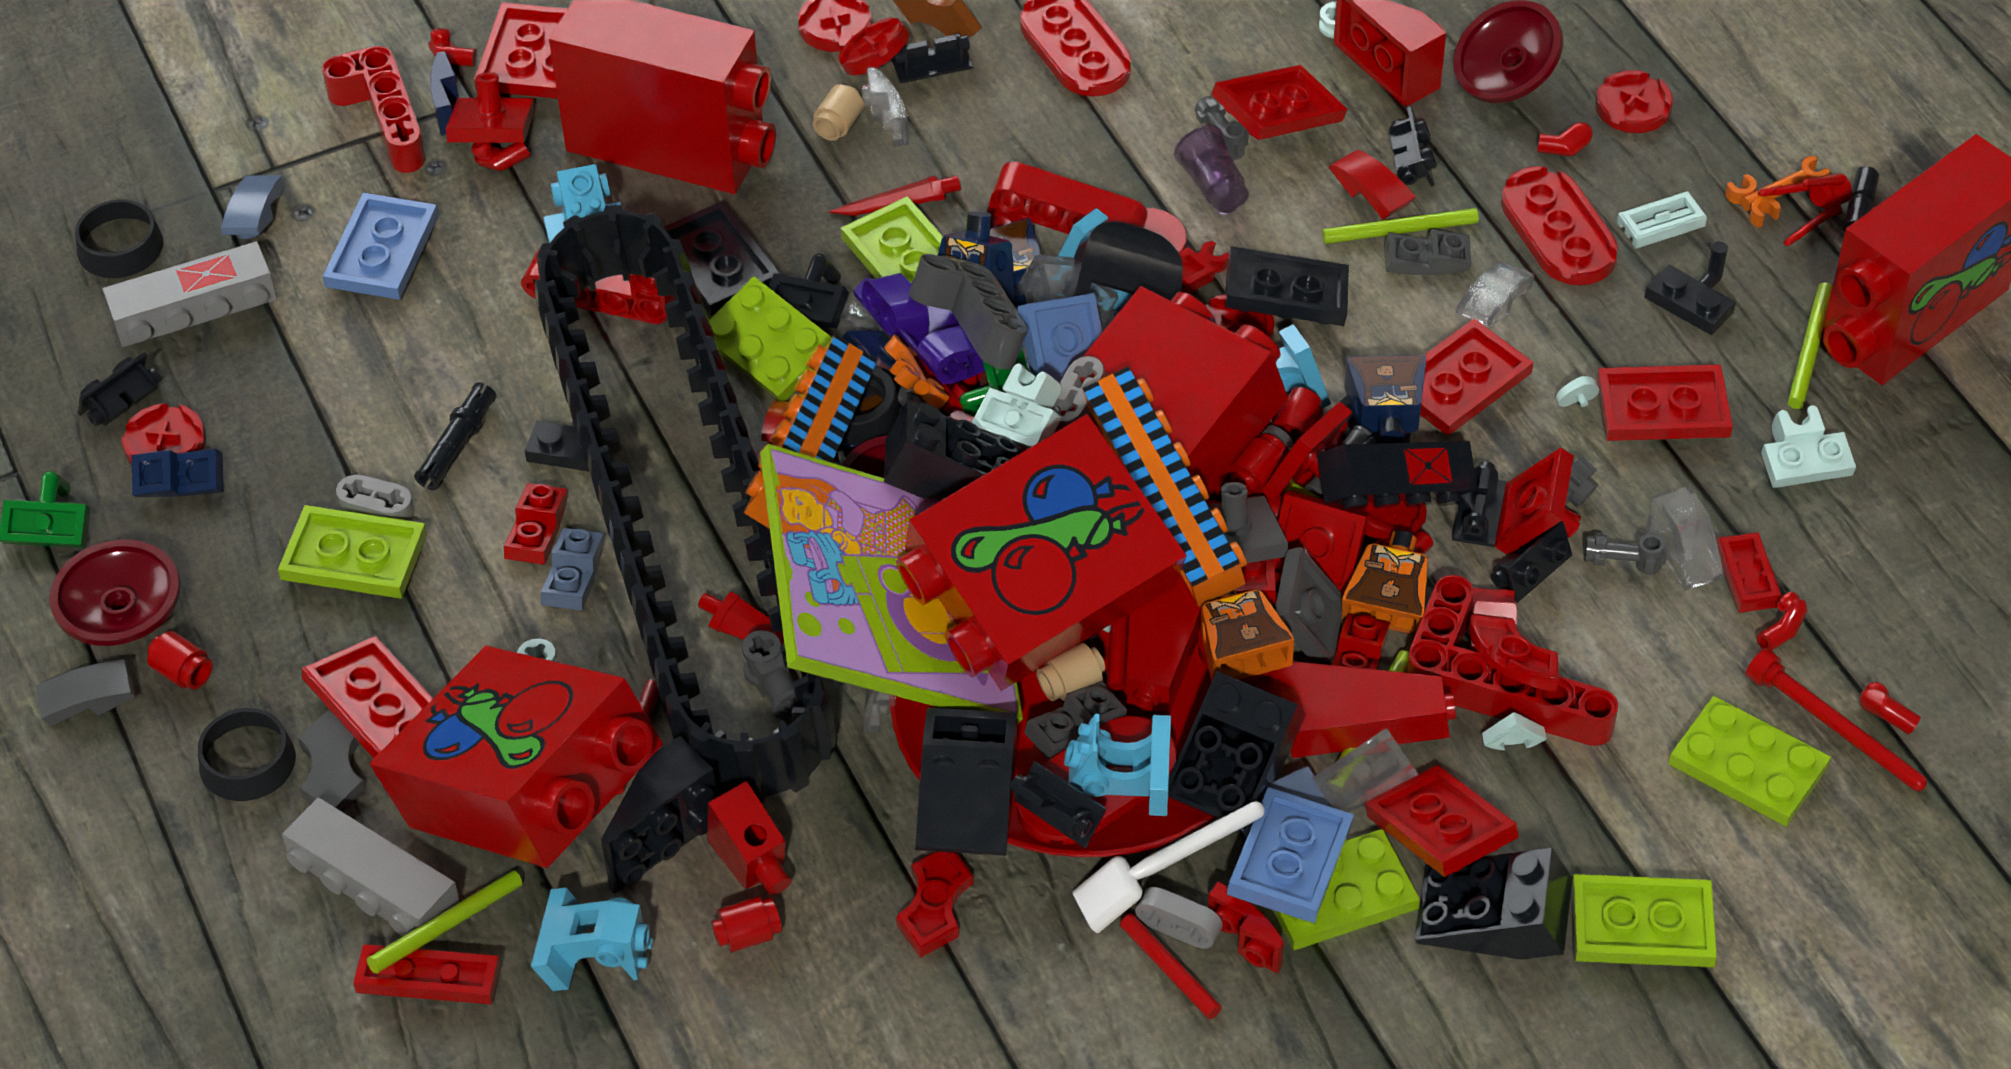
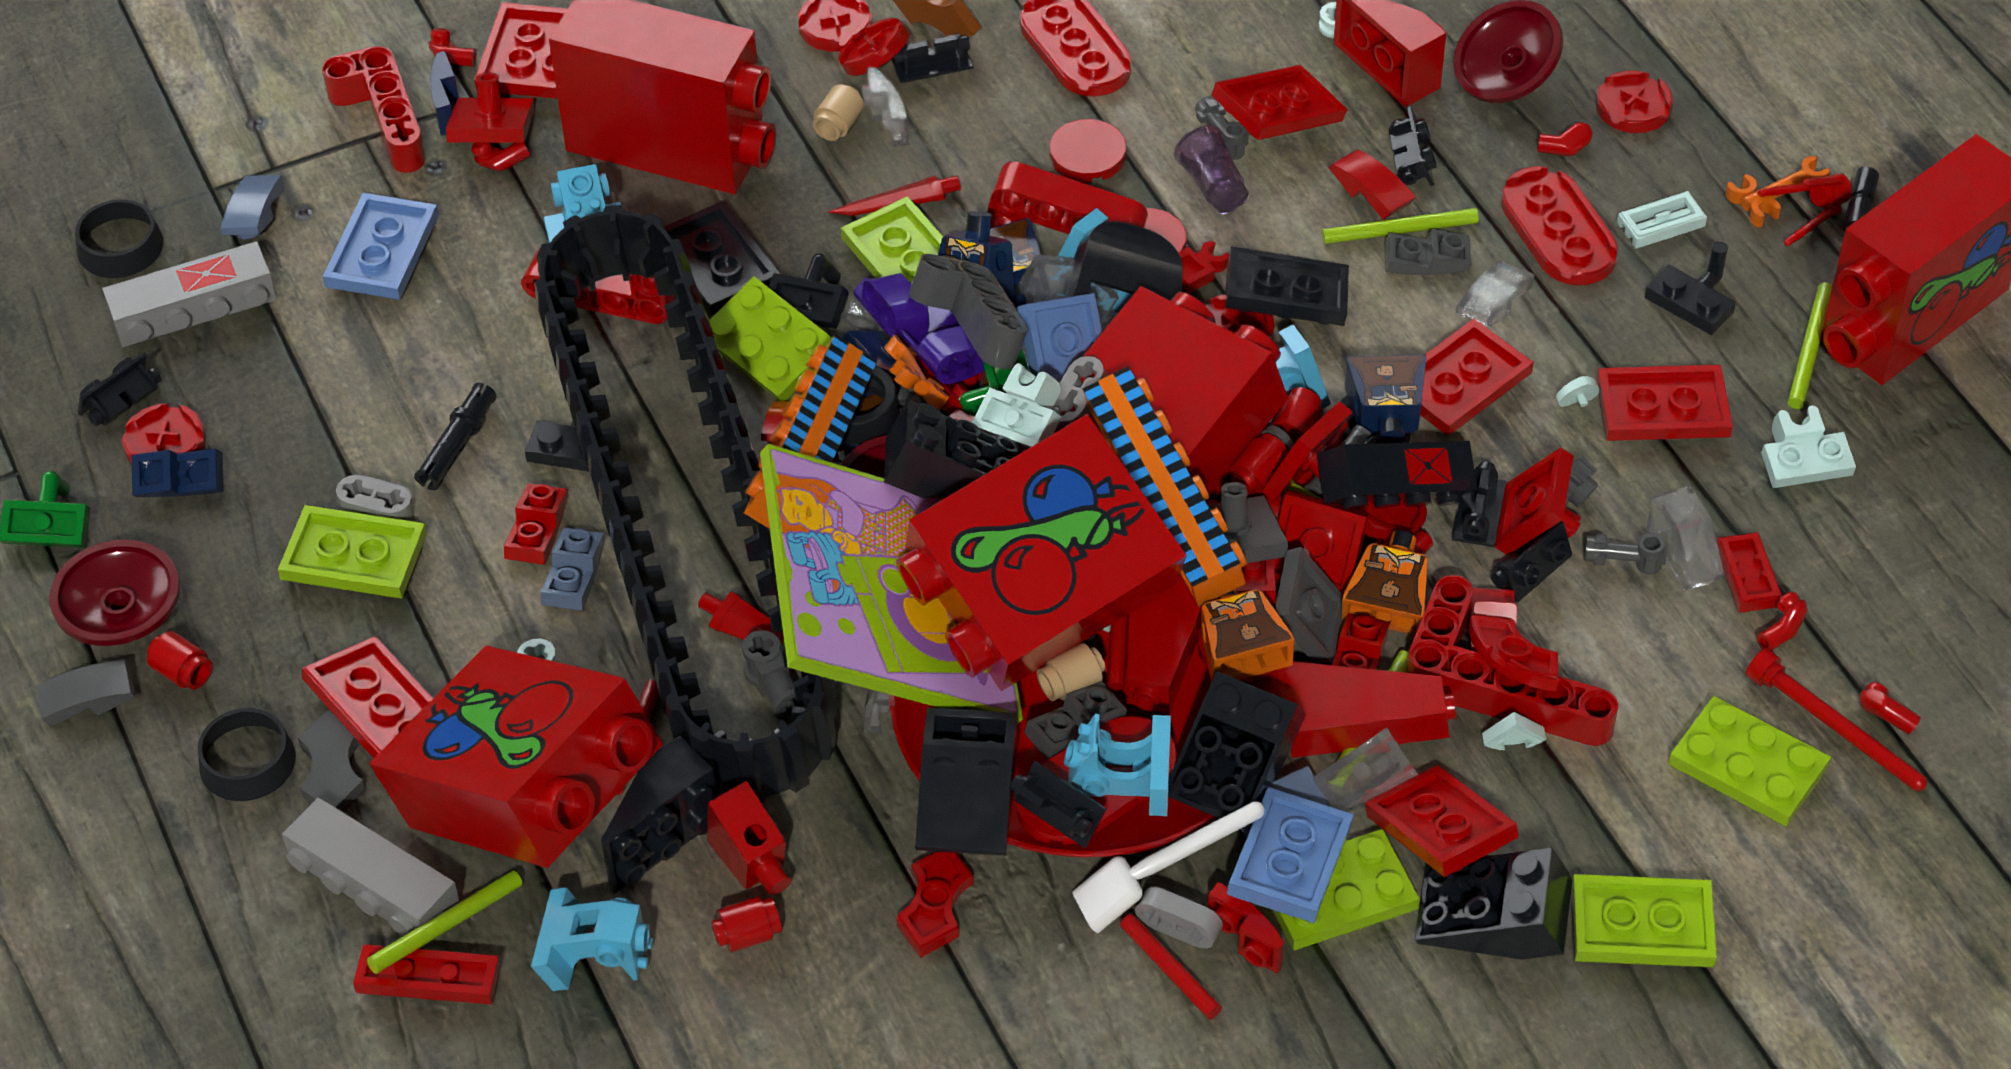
none -> tile [1050,119,1126,183]

